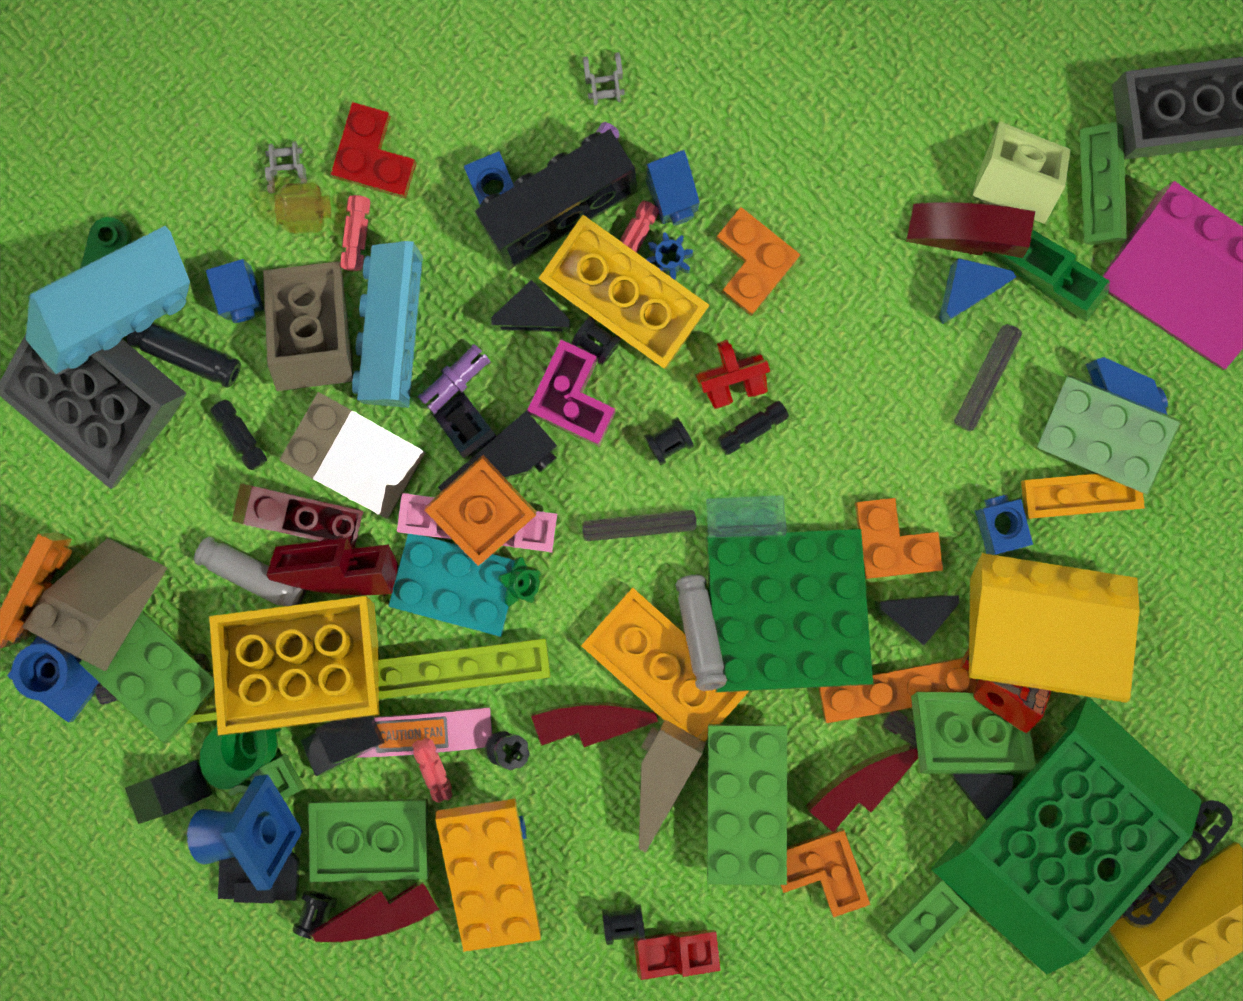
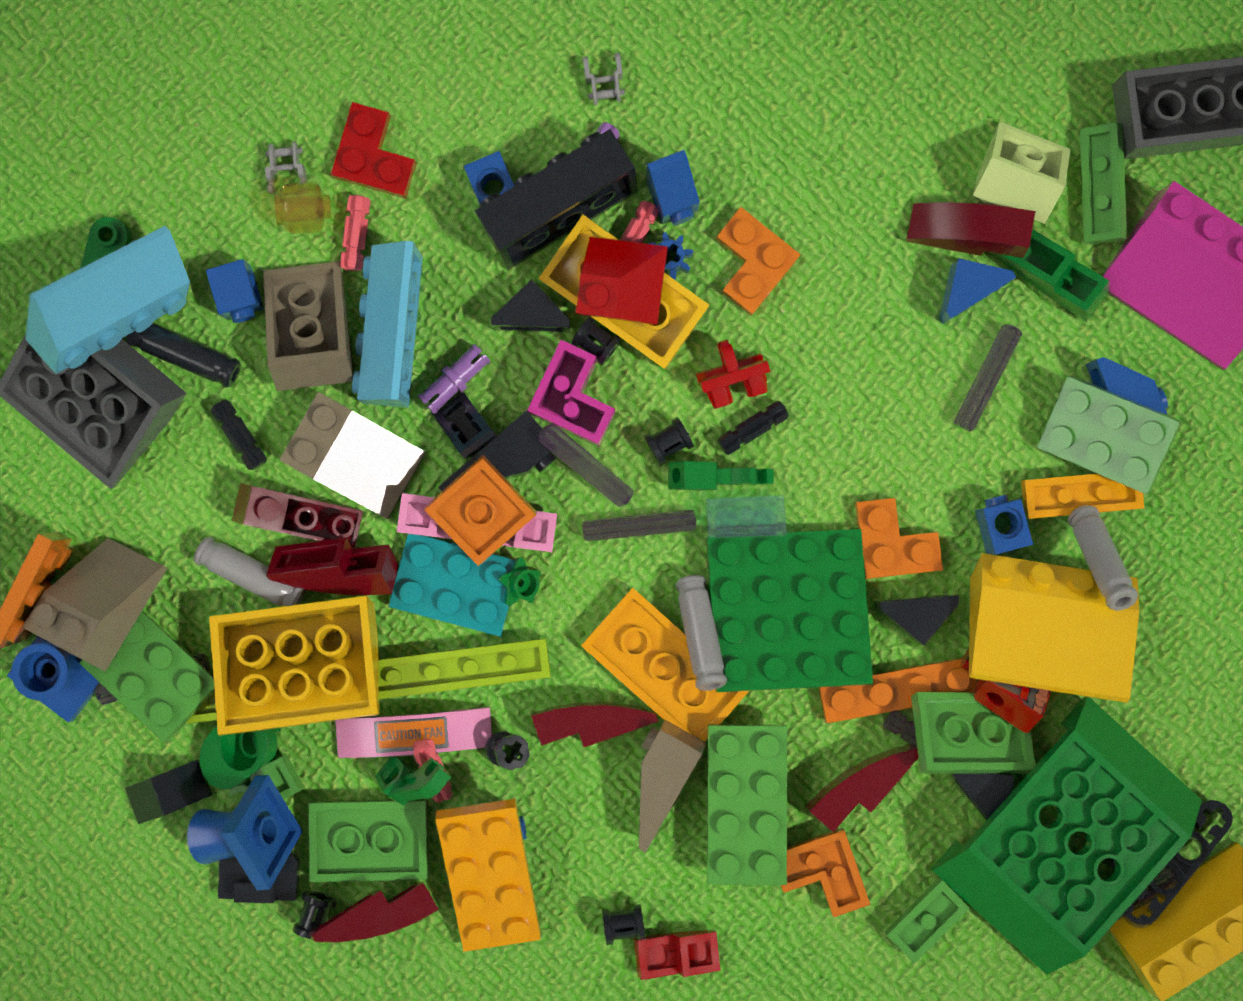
black slope [301,716,385,776] -> none
none -> green piece [375,756,451,806]
none -> axle [538,423,634,507]
none -> red slope [576,237,668,325]
none -> green piece [668,461,774,491]
none -> light grey axle [1068,505,1138,610]

